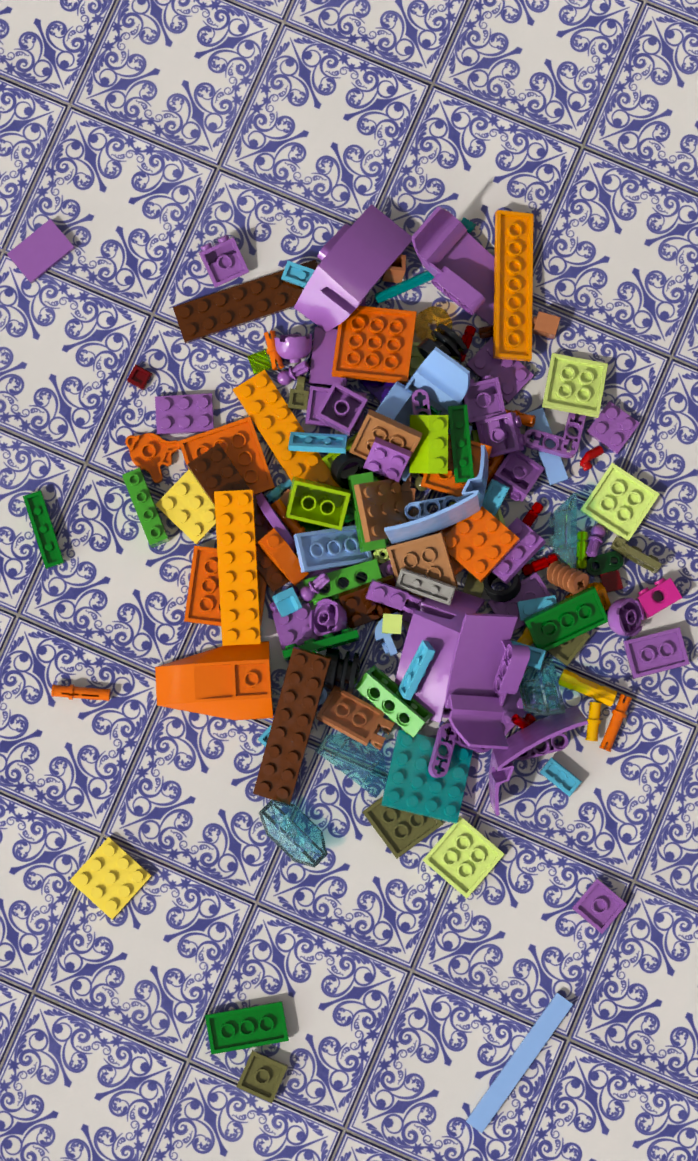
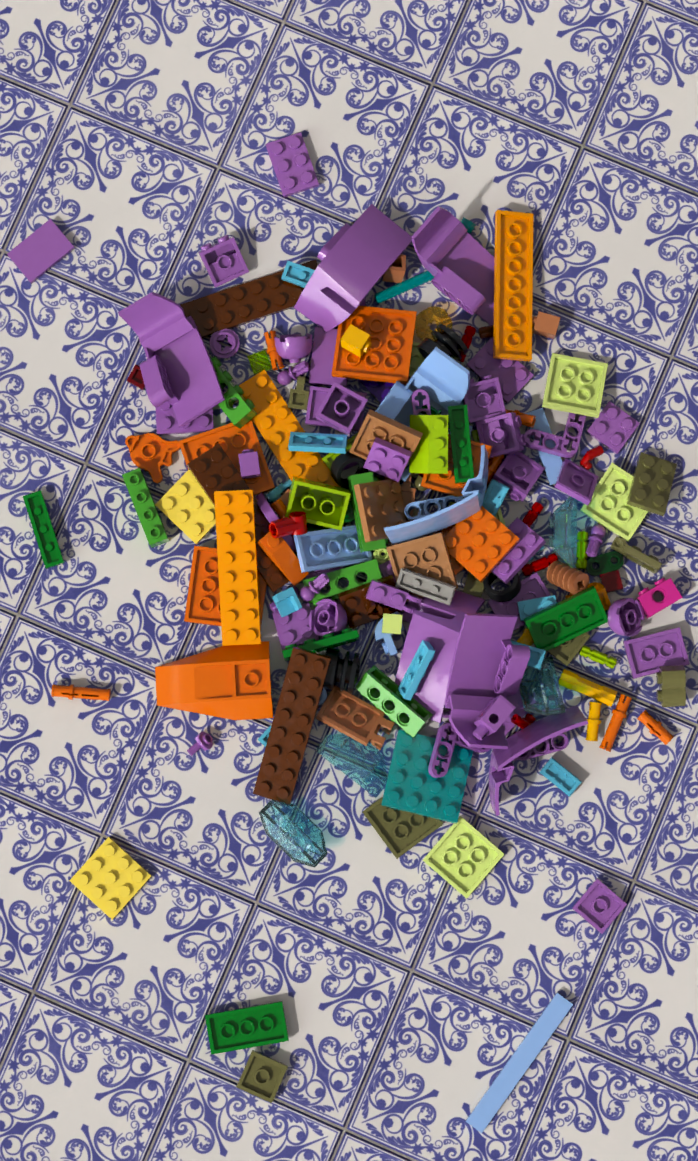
none -> medium lavender beam [118,292,225,428]
none -> medium lavender plate [187,732,213,756]
none -> medium lavender gear [209,329,240,359]
none -> bright green brick [210,356,257,429]
none -> medium lavender brick [238,449,261,479]
none -> medium lavender plate [265,132,319,198]
none -> red piece [269,511,307,538]
none -> yellow brick [341,324,372,358]
none -> medium lavender torso [473,695,516,740]
none -> medium lavender plate [555,459,599,506]
none -> lime axle [580,645,617,668]
none -> olive plate [627,452,677,516]
none -> orange pin [637,710,674,745]
none -> olive brick [656,665,686,707]

